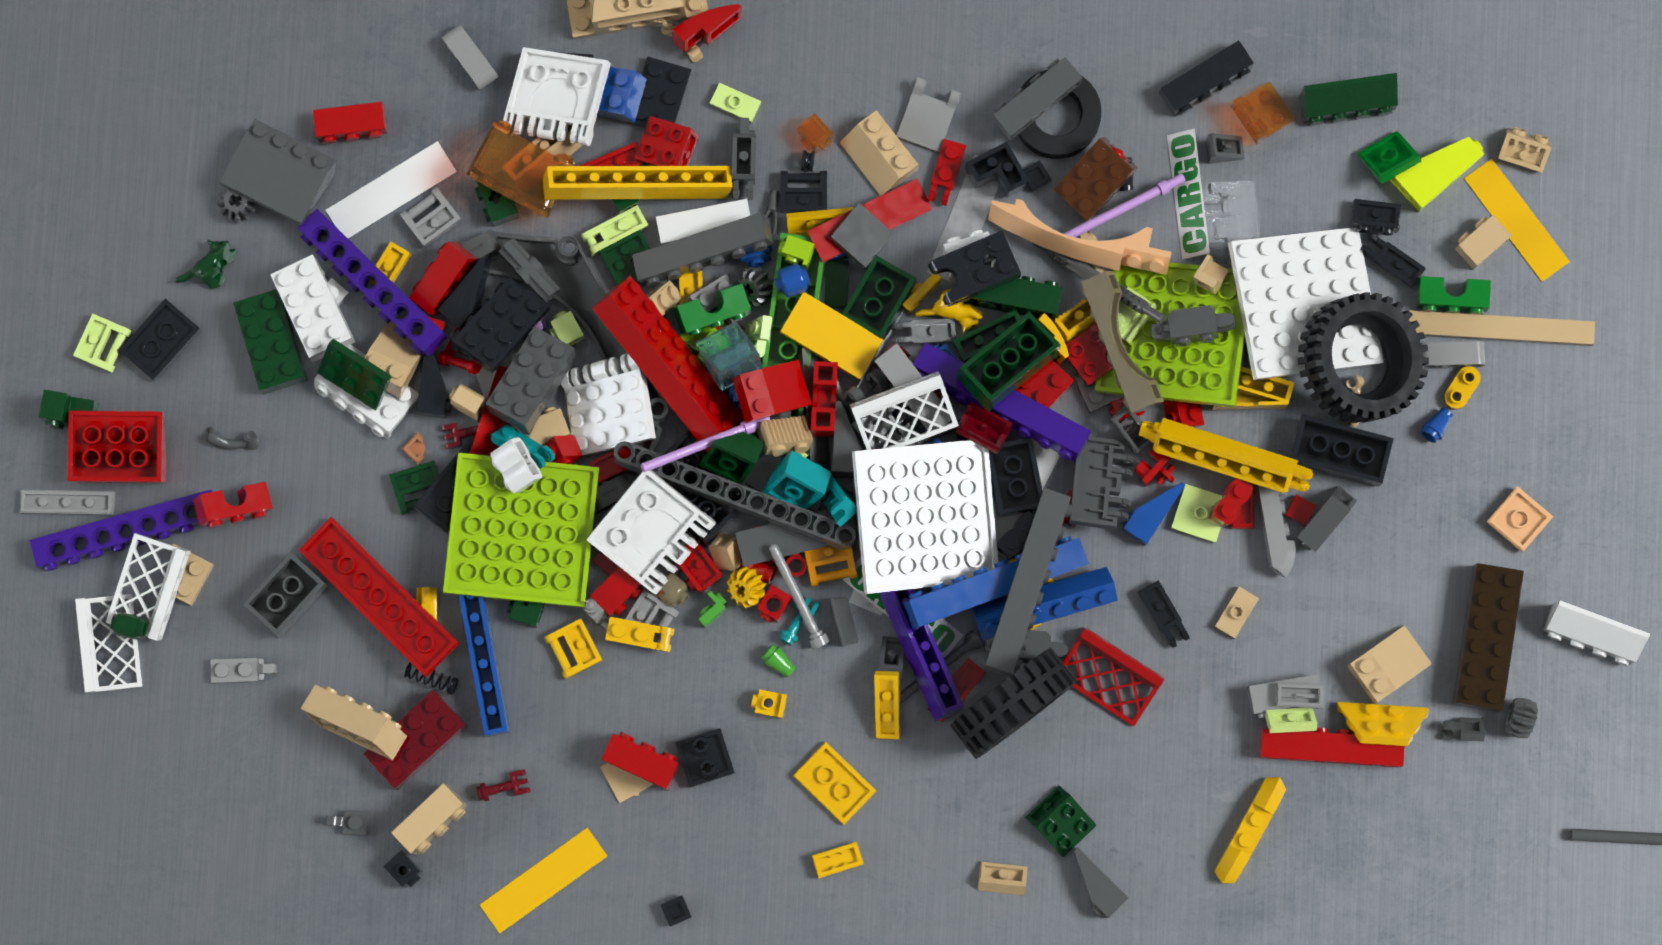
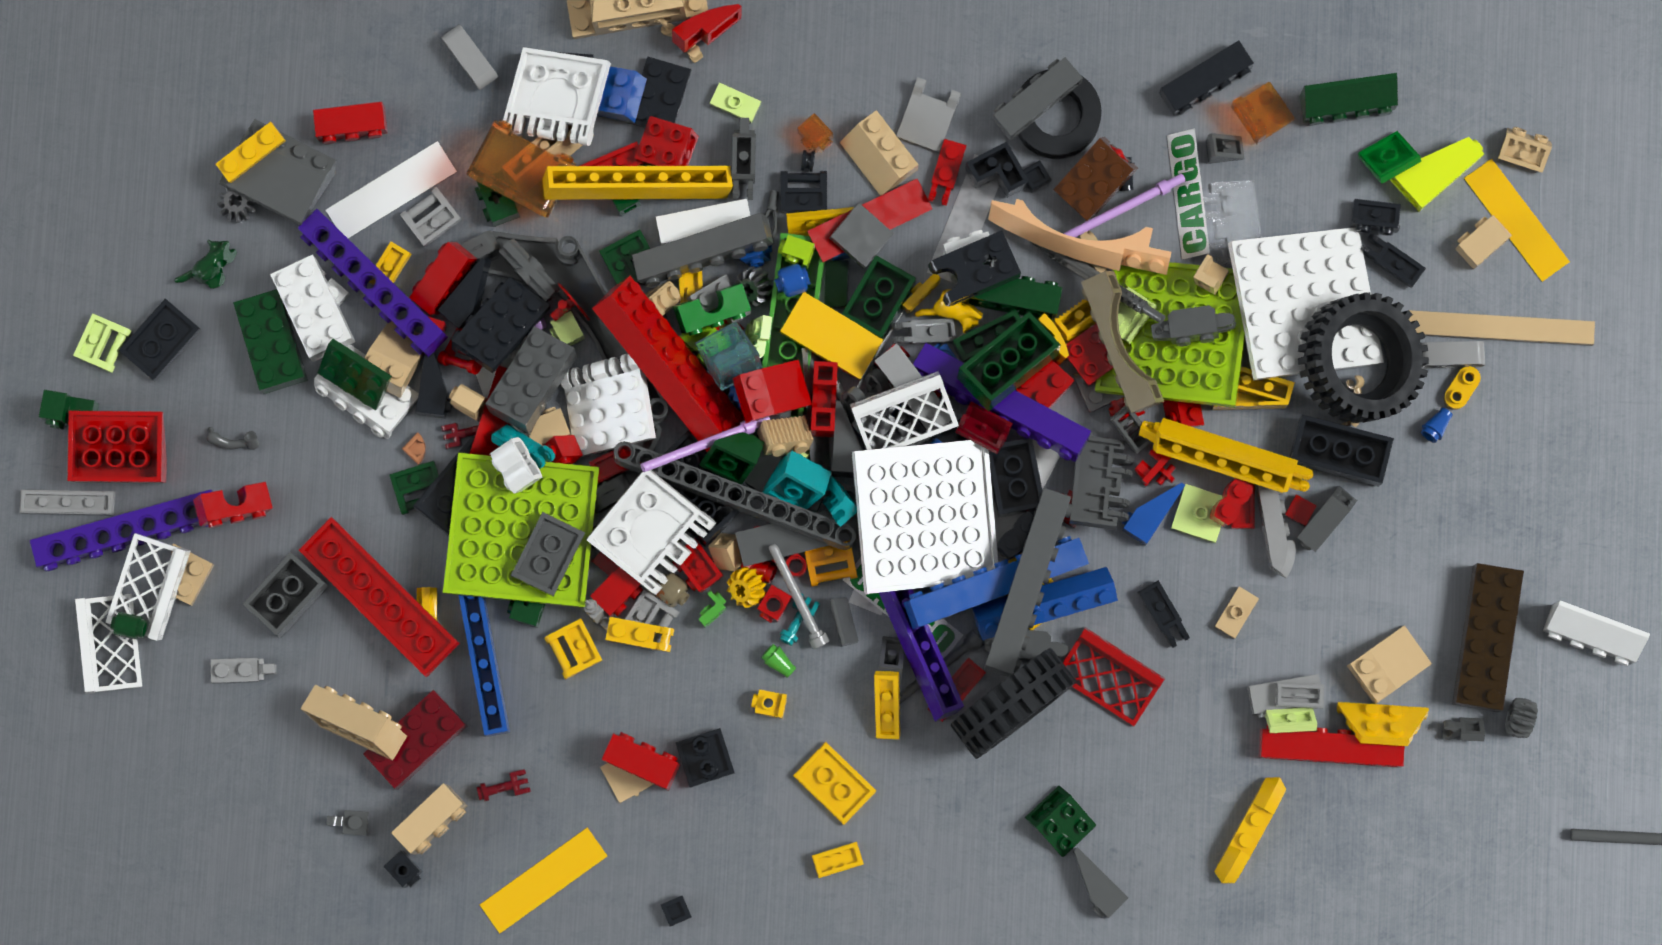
black piece [404,662,458,695] -> none
yellowish green plate [581,205,649,256] -> none
tan slope [978,861,1028,895] -> none
green arch [1416,276,1491,315] -> none
light nougat plate [1486,486,1553,552] -> none
none -> yellow plate [216,121,286,183]
none -> dark grey plate [511,512,585,597]
none -> red shield [550,283,590,322]

